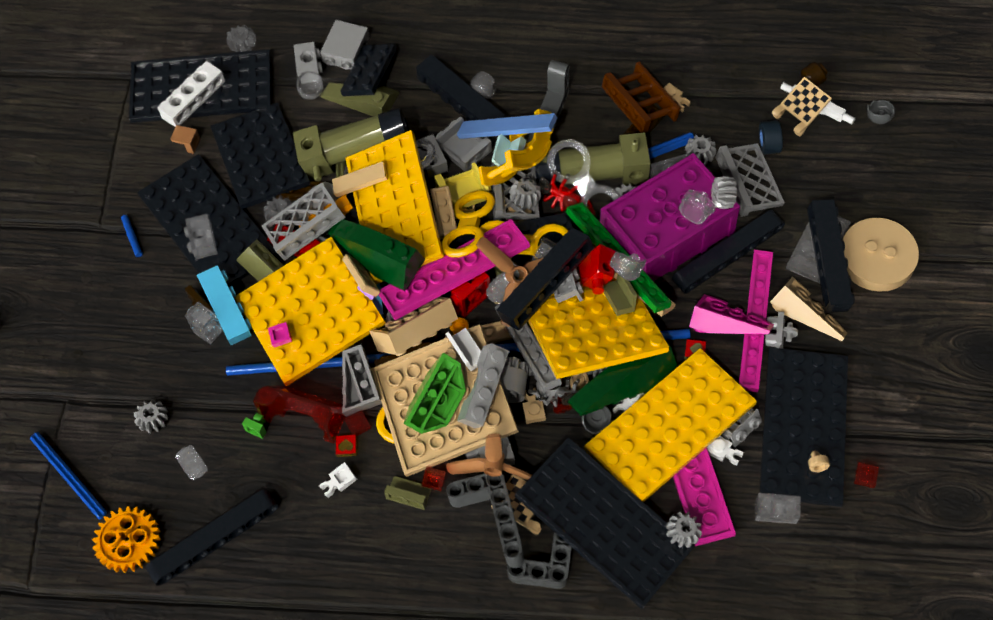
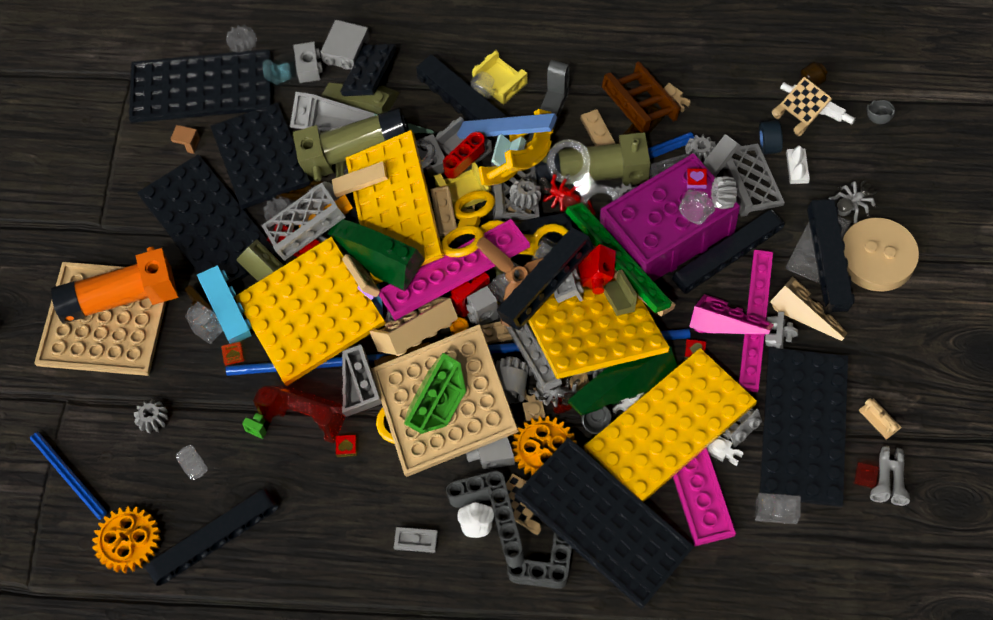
blue piece [121,215,142,257] -> none
white brick [158,61,225,127] -> none
clear brick [184,214,218,259] -> none
dark pink plate [268,322,292,348] -> none
clear hair [297,71,323,100] -> none
white plate [319,462,357,498] -> none
clear red plate [344,410,371,436] -> none
olive panel [384,476,432,510] -> none
clear red plate [421,467,446,491] -> none
white panel [446,328,481,371] -> none
medium nougat piece [446,433,533,480] -> none
light grey arch [457,343,509,428] -> none
clear hair [609,252,646,281] -> none
light grey gear [666,512,702,548] -> none
tan tile [808,450,830,472] -> none
none -> tan plate [35,262,167,376]
none -> orange piece [51,247,179,324]
none -> tile [221,342,244,366]
none -> clear light blue bracket [262,60,291,85]
none -> light grey plate [290,92,435,134]
none -> light grey plate [394,527,438,553]
none -> red beam [443,132,485,179]
none -> white hair [457,502,494,538]
none -> light grey brick [466,286,498,325]
none -> light yellow panel [472,51,527,105]
none -> light orange gear [512,416,577,477]
none -> tan plate [581,109,616,146]
none -> tile [687,168,707,189]
none -> light grey tile [703,134,740,177]
none -> white tile [786,145,810,184]
none -> animal [828,180,878,224]
none -> tan hinge [859,398,902,440]
none -> light grey piece [870,446,910,506]

